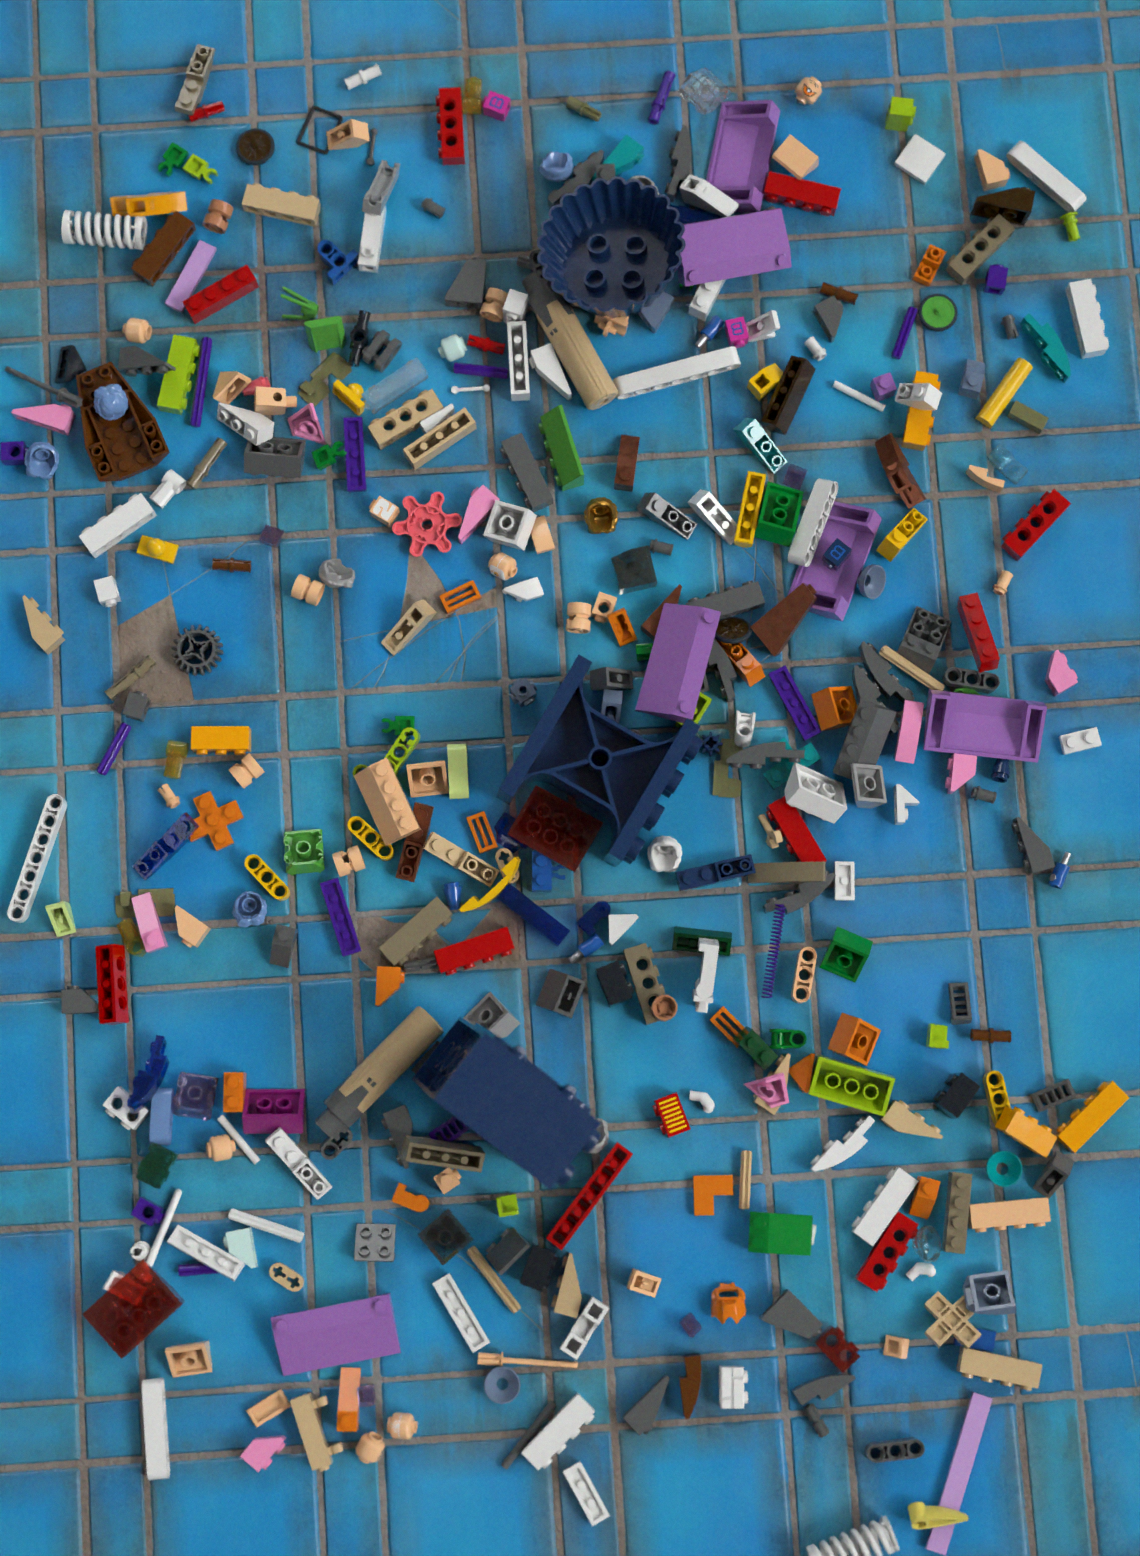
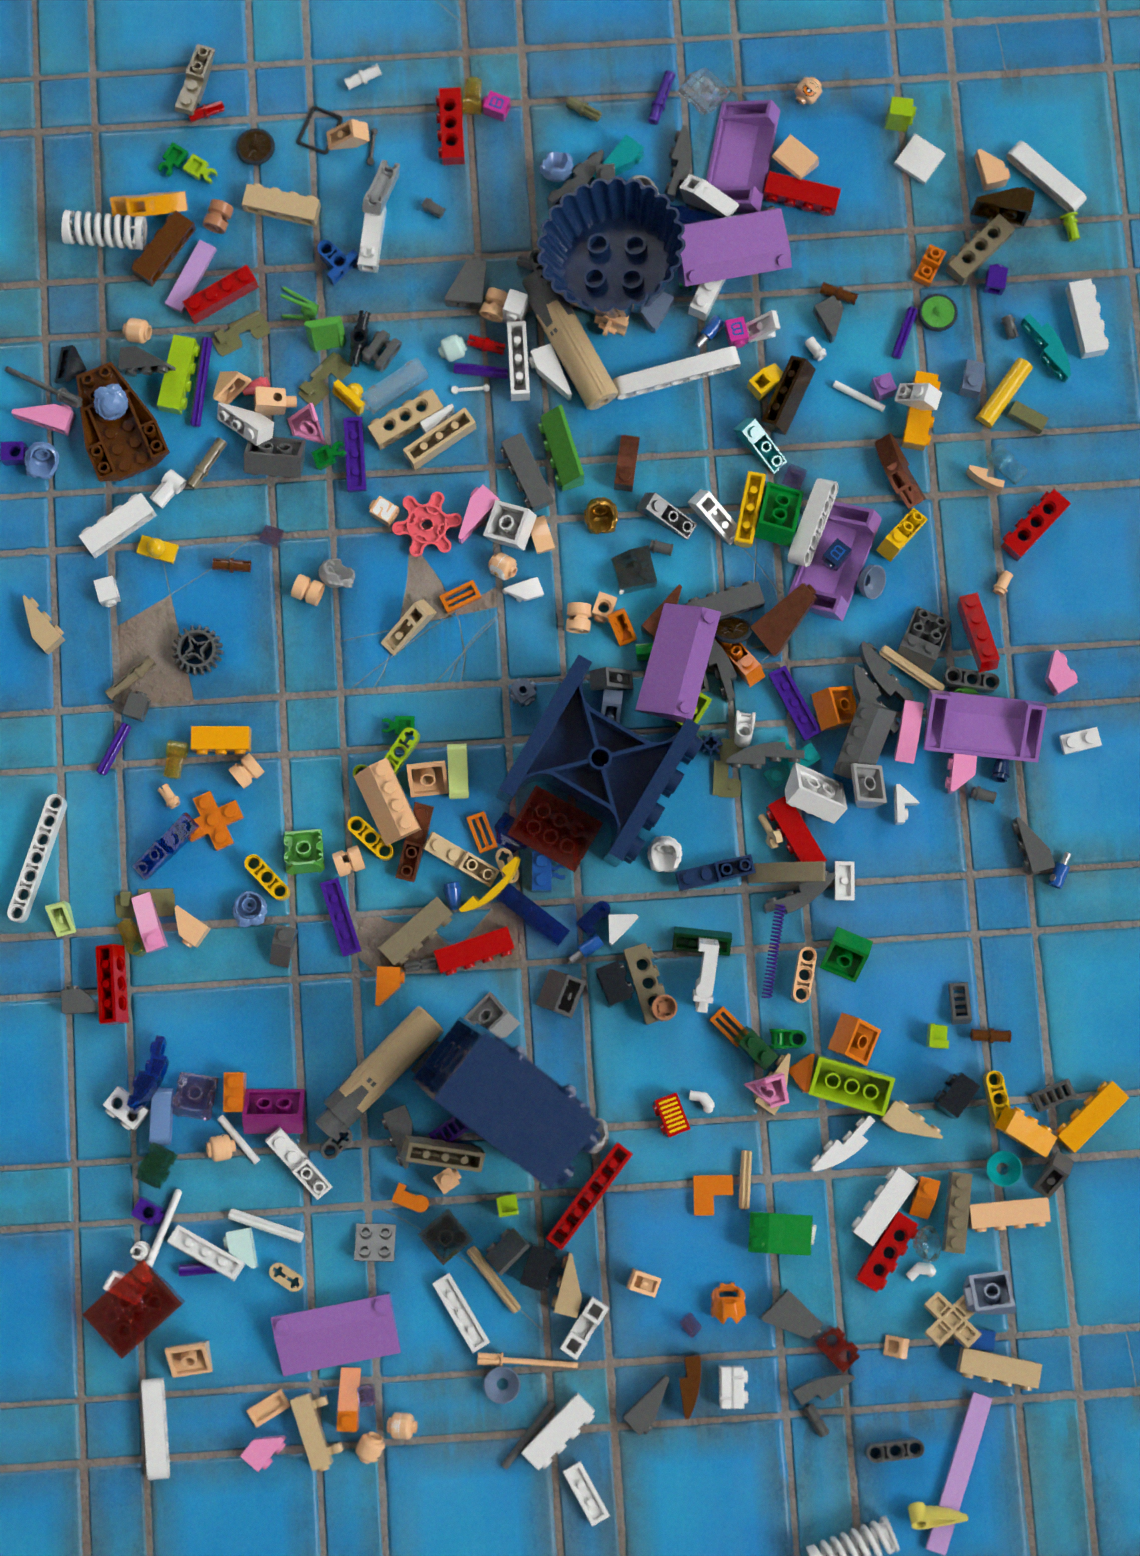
none -> olive piece [211,310,270,356]

